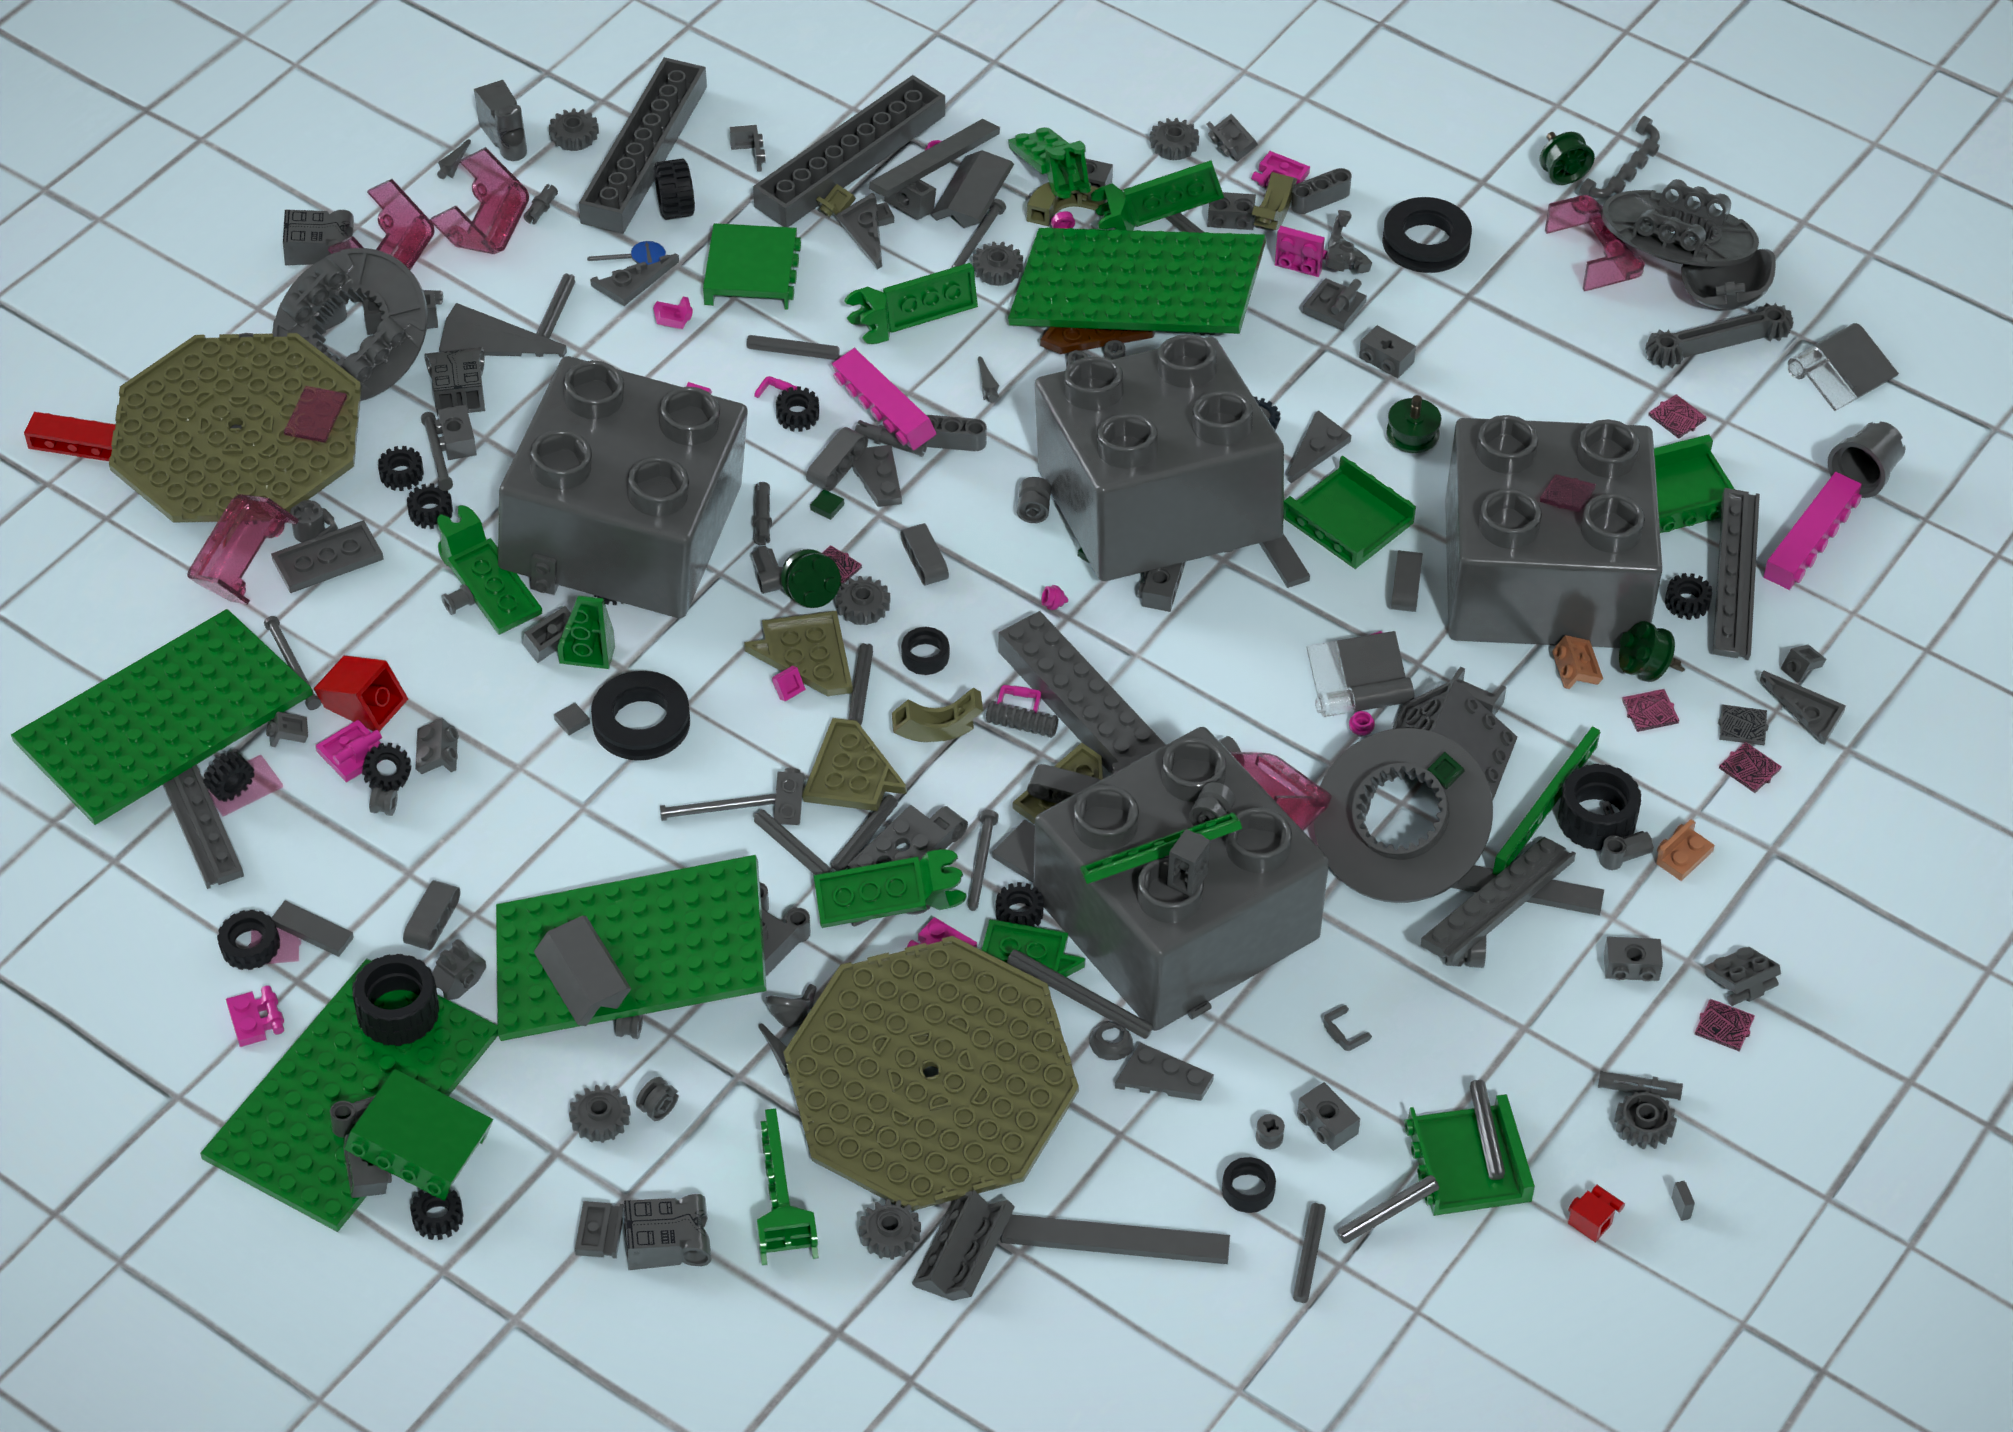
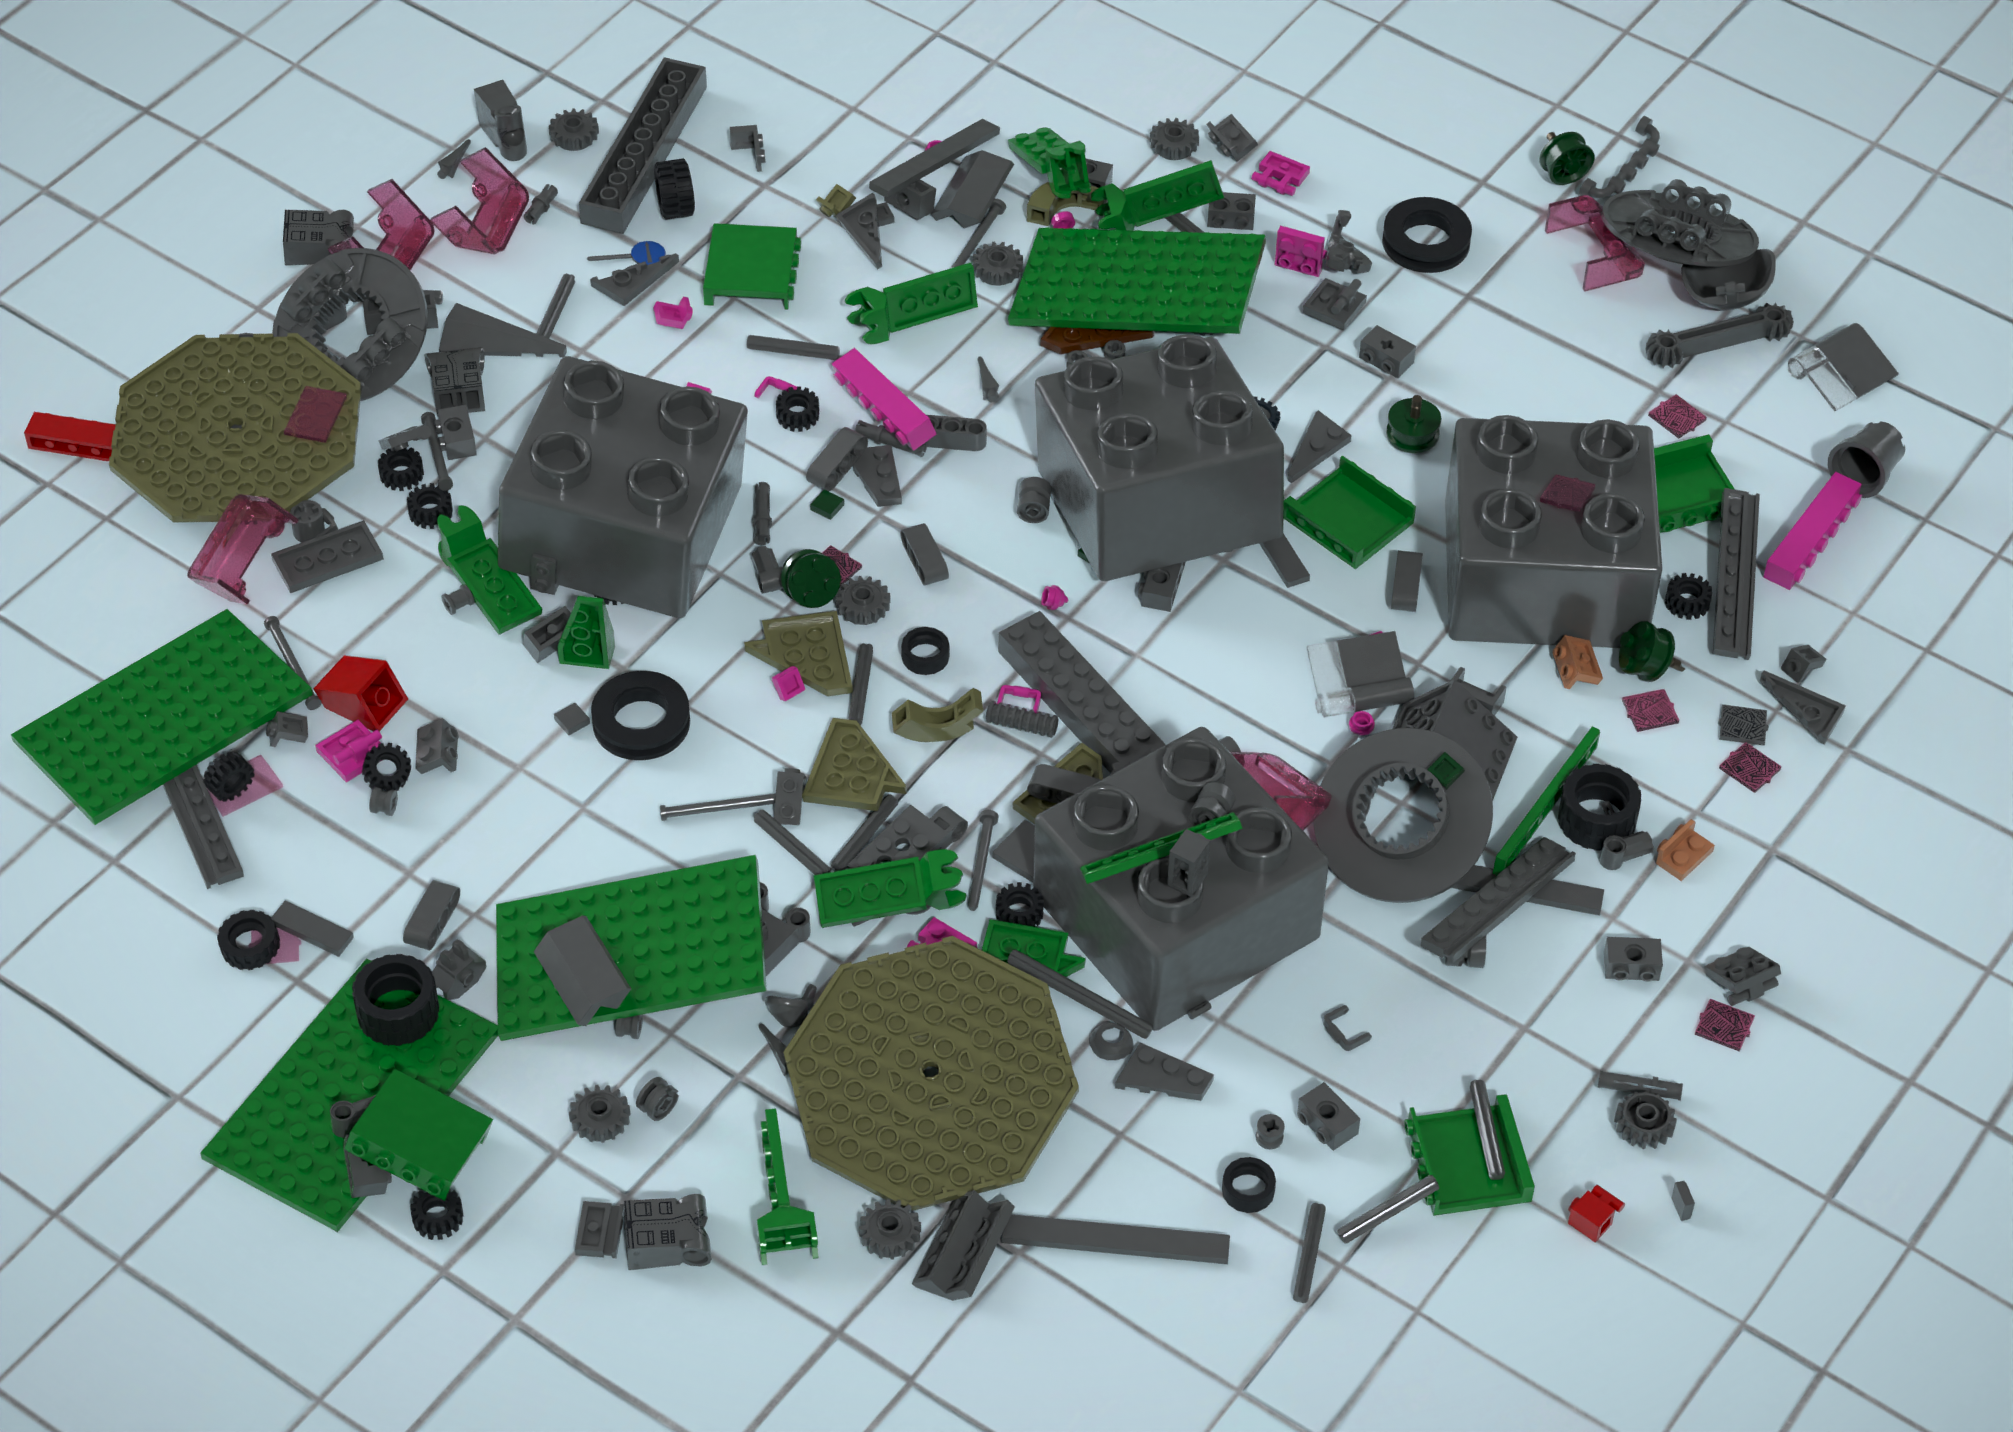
dark pink plate [226,986,284,1047] -> none
dark grey brick [753,75,945,227] -> none
olive arch [1252,172,1297,230] -> none
dark grey beam [1291,168,1352,214] -> none
none -> dark grey plate [378,425,431,451]

